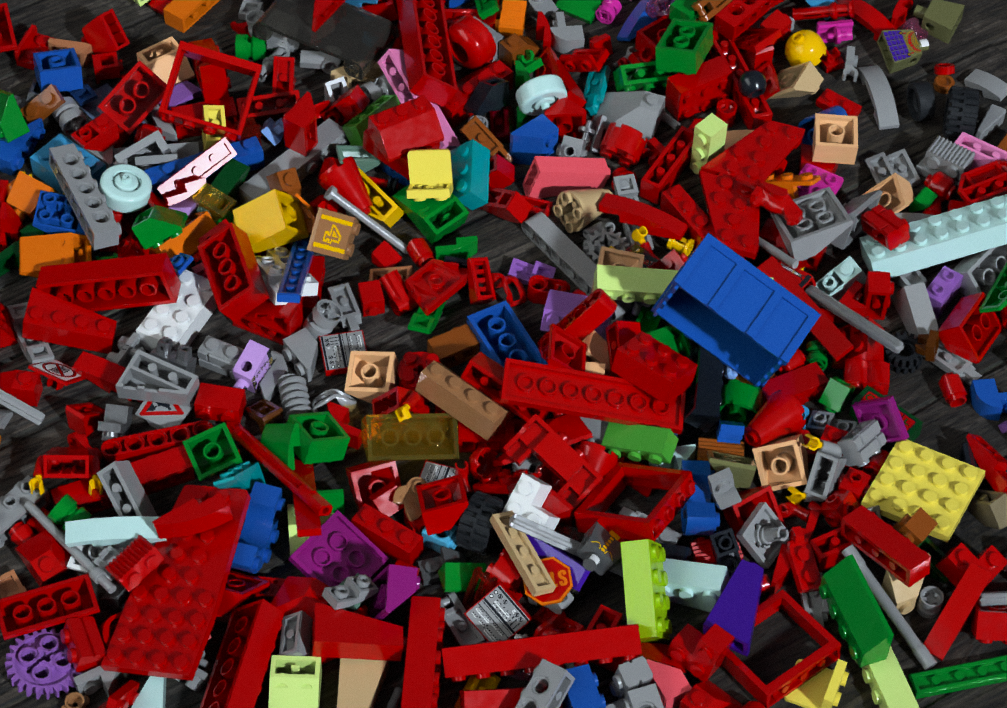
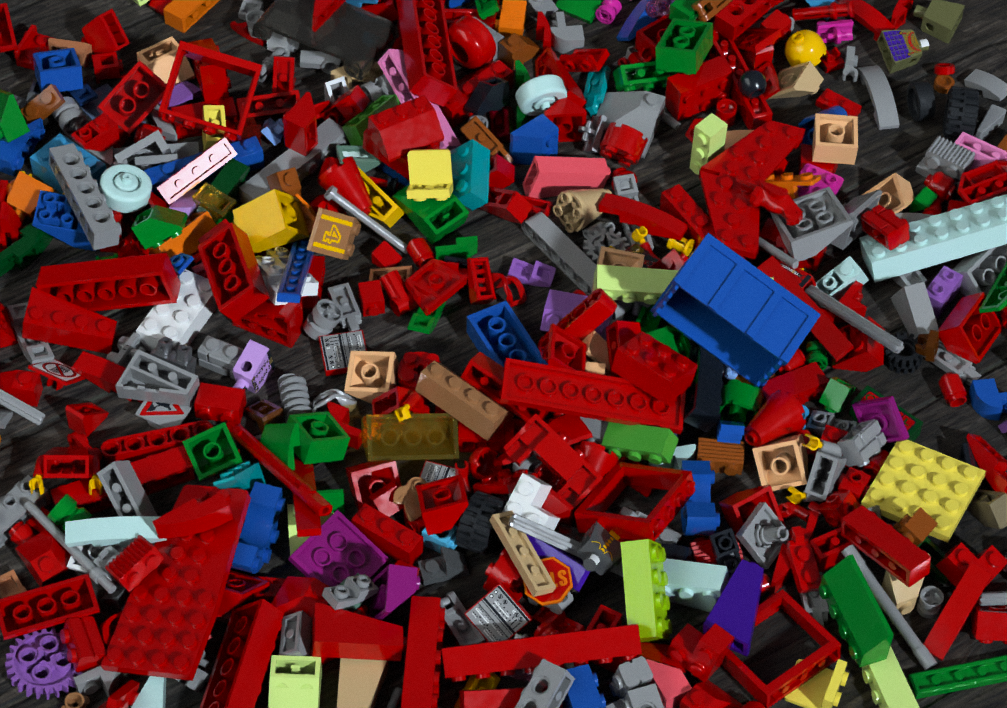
orange slope [19,232,92,278] -> none
flat silver brick [97,404,133,441] -> none
slope [163,177,206,206] -> none
green wheel [235,34,266,61] -> none
light grey piece [259,350,288,402] -> none
light grey slope [282,327,318,382] -> none
dark orange brick [427,324,479,368] -> none
green slope [438,562,487,593] -> none
clear red tile [462,566,498,611] -> none
green tile [514,49,544,74] -> none
red piece [527,275,571,305] -> none
light grey brick [556,135,588,158] -> none
red tile [589,33,613,55] -> none
red brick [639,126,694,205] -> none
red tile [641,137,665,165] -> none
olive slope [707,450,756,491] -> none
light grey slope [707,467,742,510] -> none
red brick [843,359,890,395] -> none
red brick [862,271,894,320] -> none
light grey slope [865,148,921,187] -> none
clear pink bush [902,18,928,40] -> none

